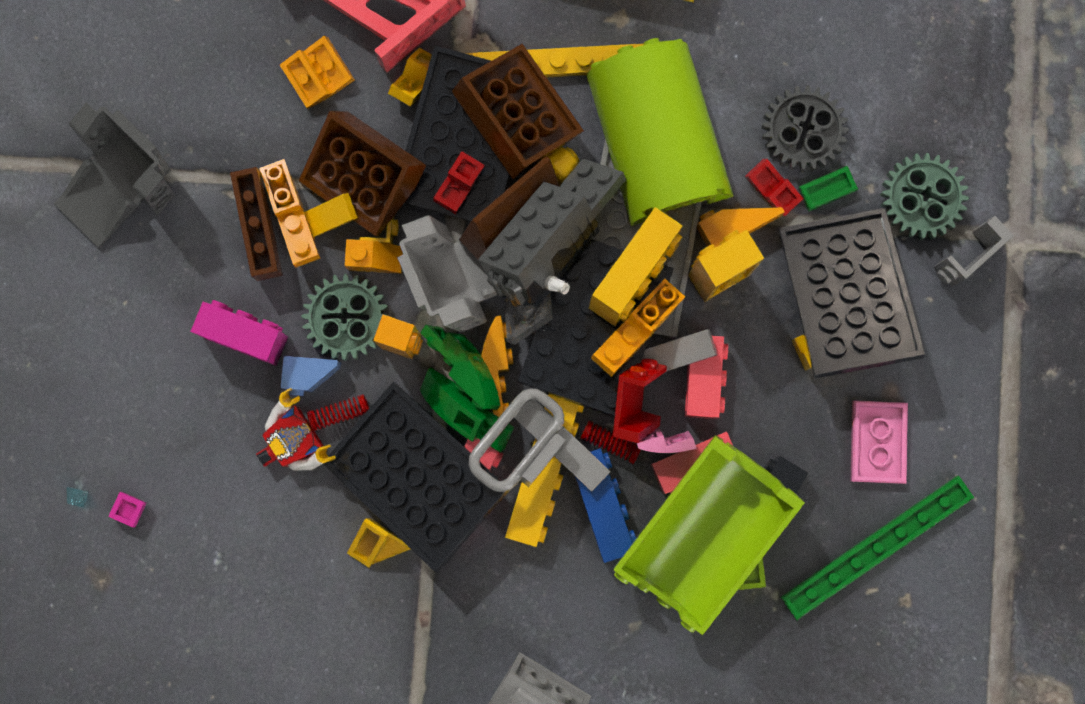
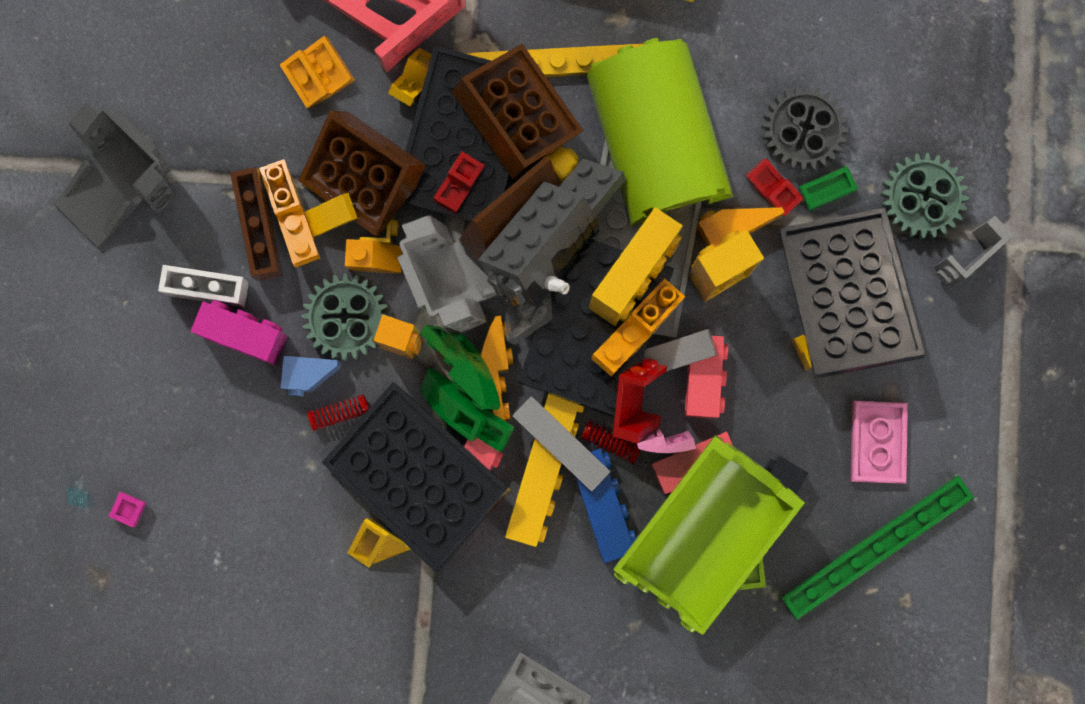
torso [256,388,336,471] -> none
light grey bar [468,388,565,492] -> none
none -> white brick [158,265,249,308]

